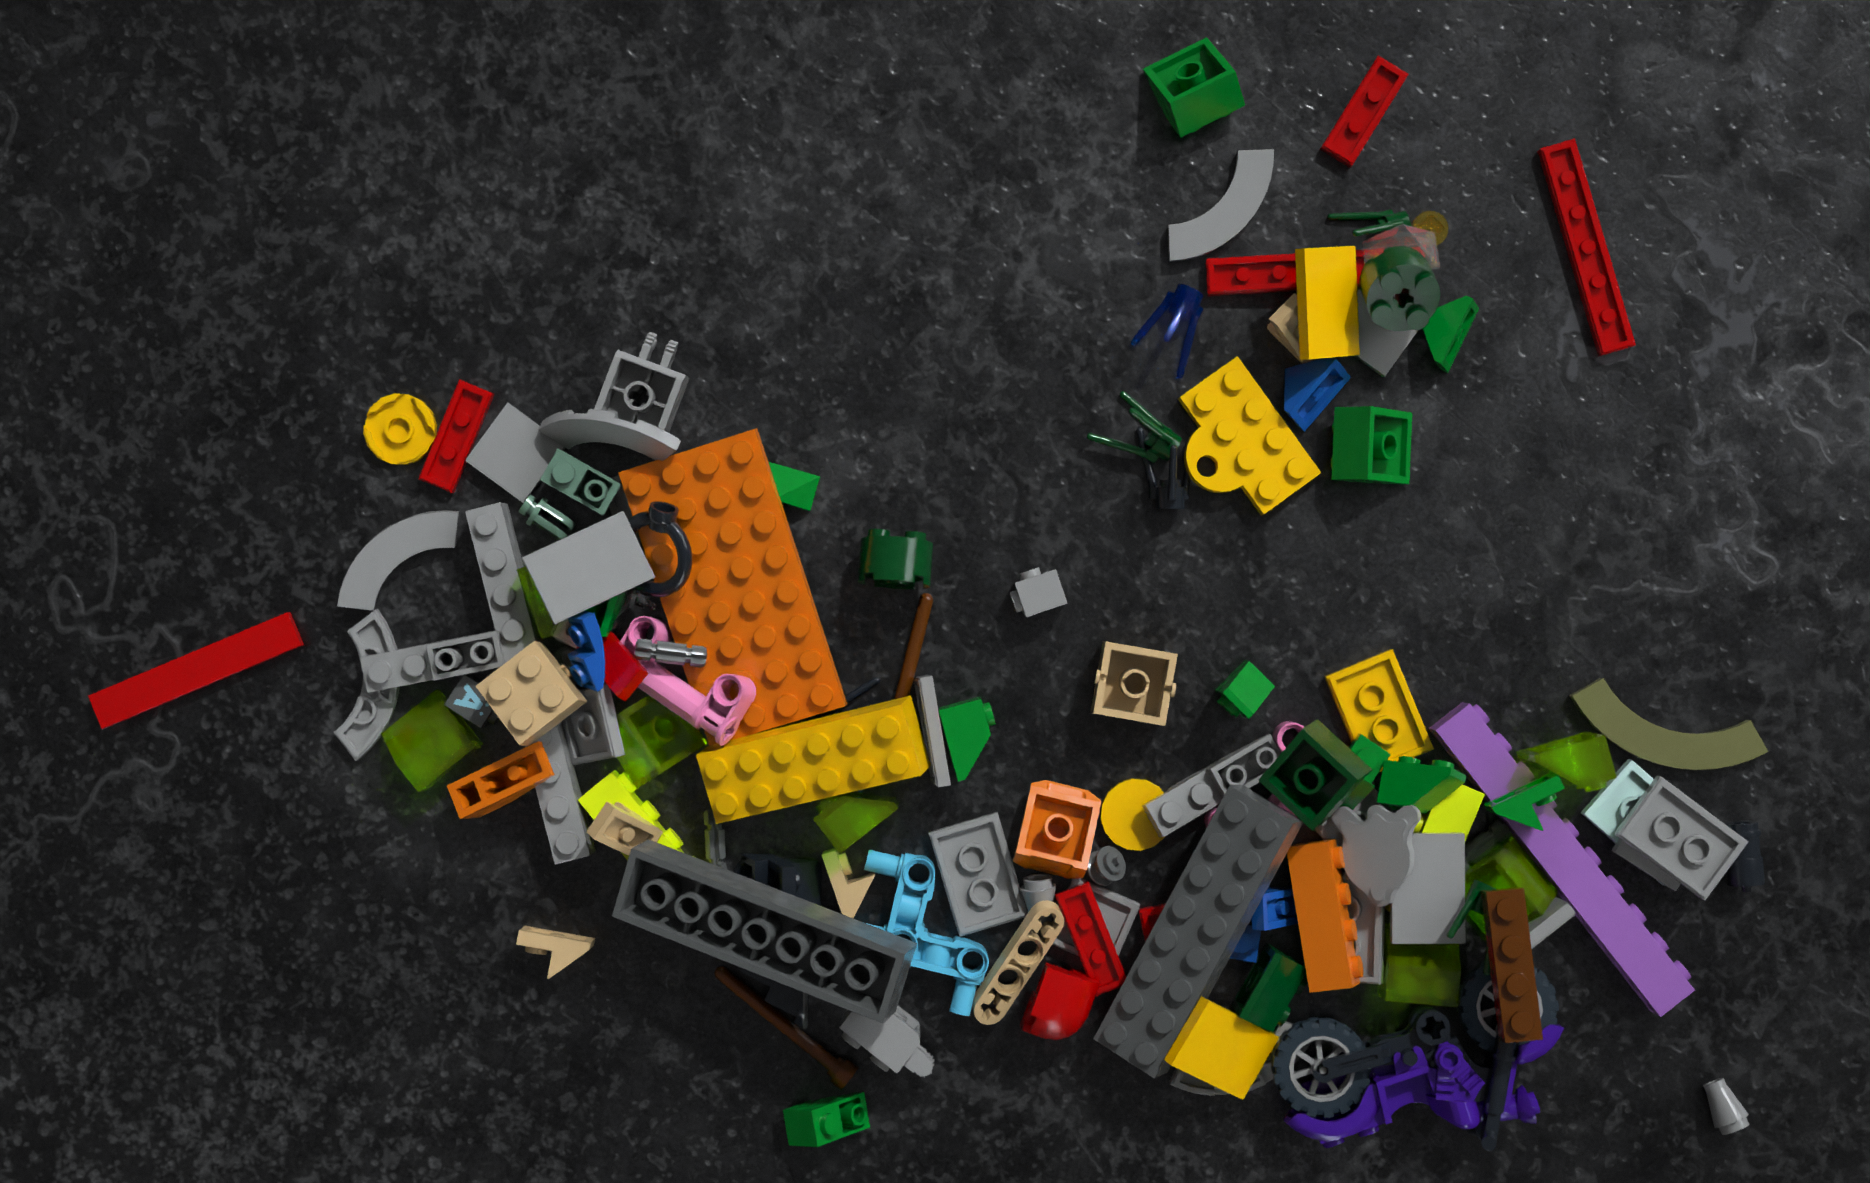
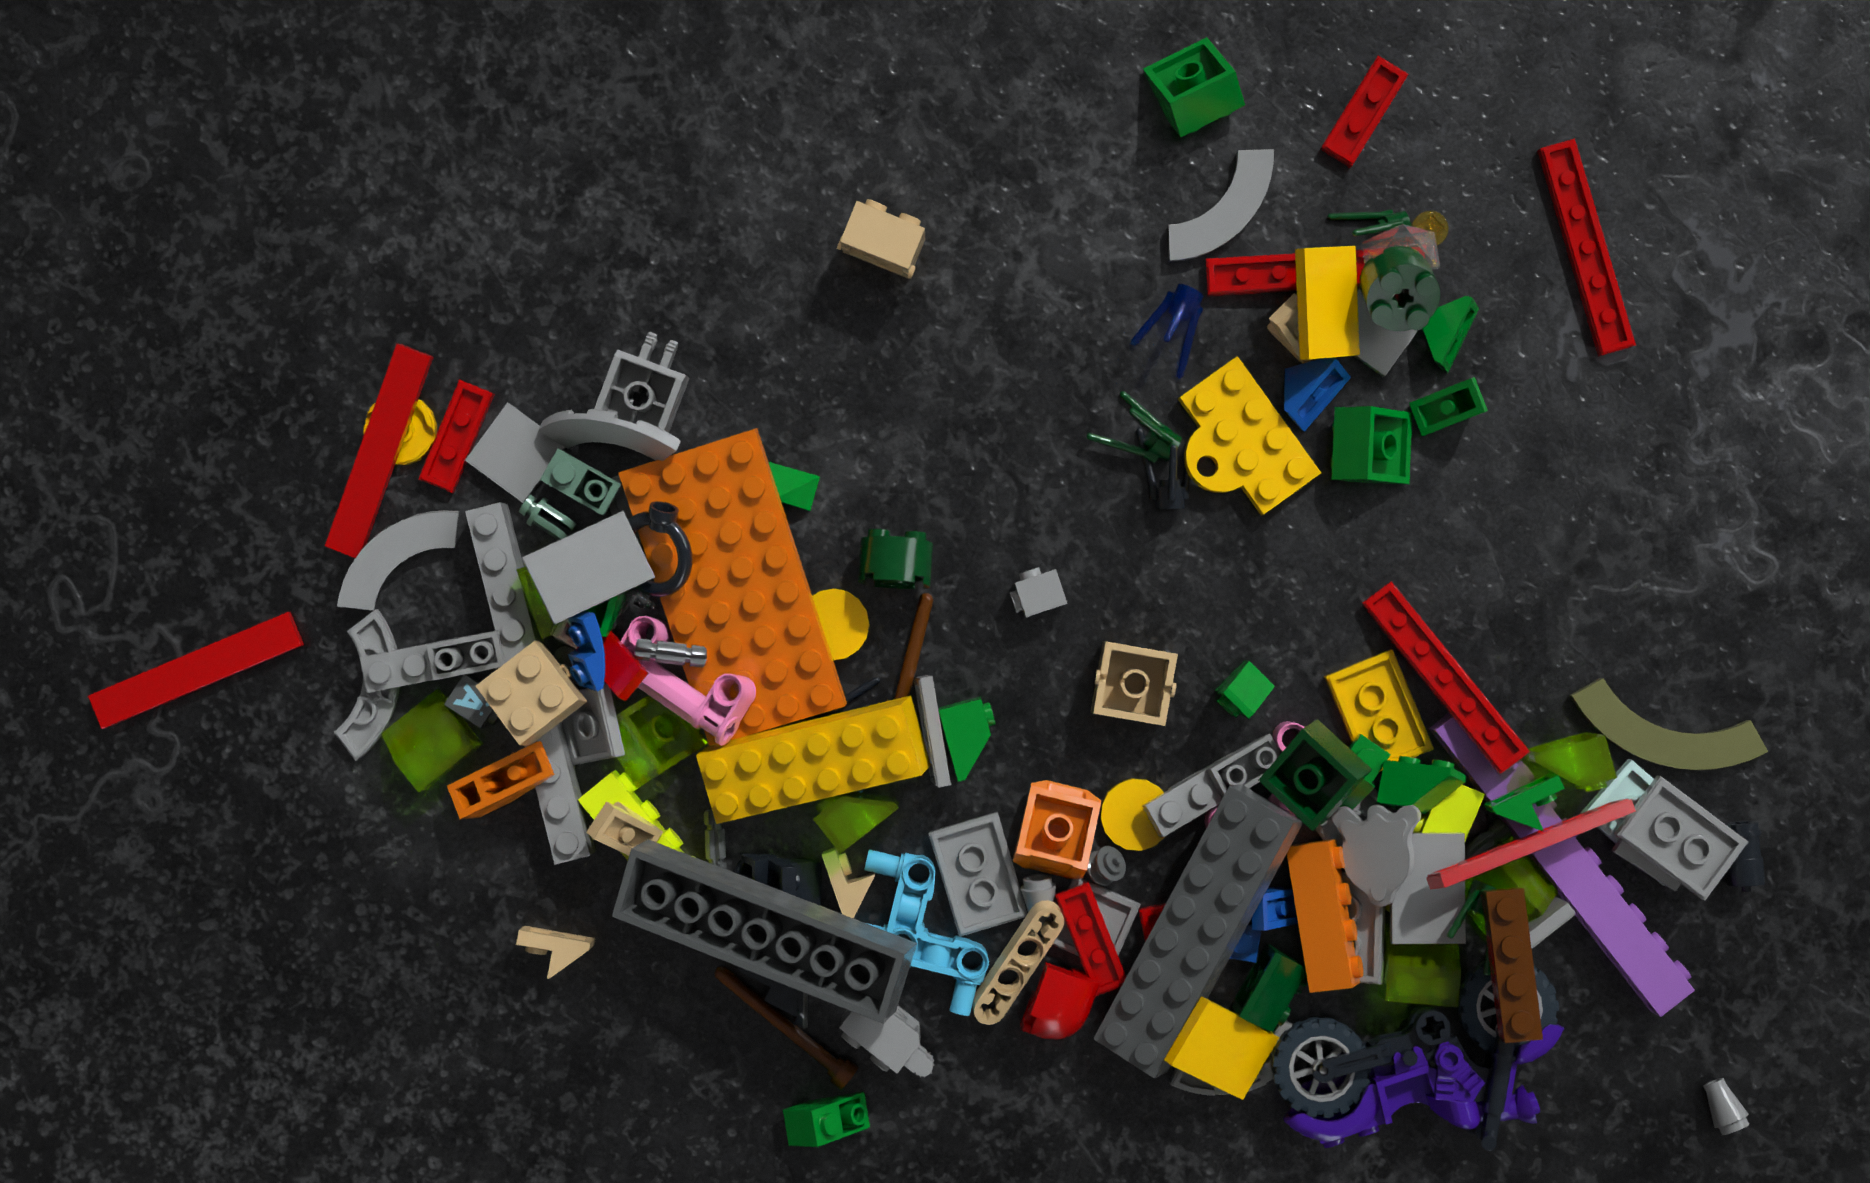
none -> red tile [325,344,433,558]
none -> yellow tile [812,588,870,660]
none -> tan brick [837,199,925,279]
none -> red tile [1362,582,1530,775]
none -> green slope [1409,377,1488,436]
none -> tile [1426,798,1636,890]

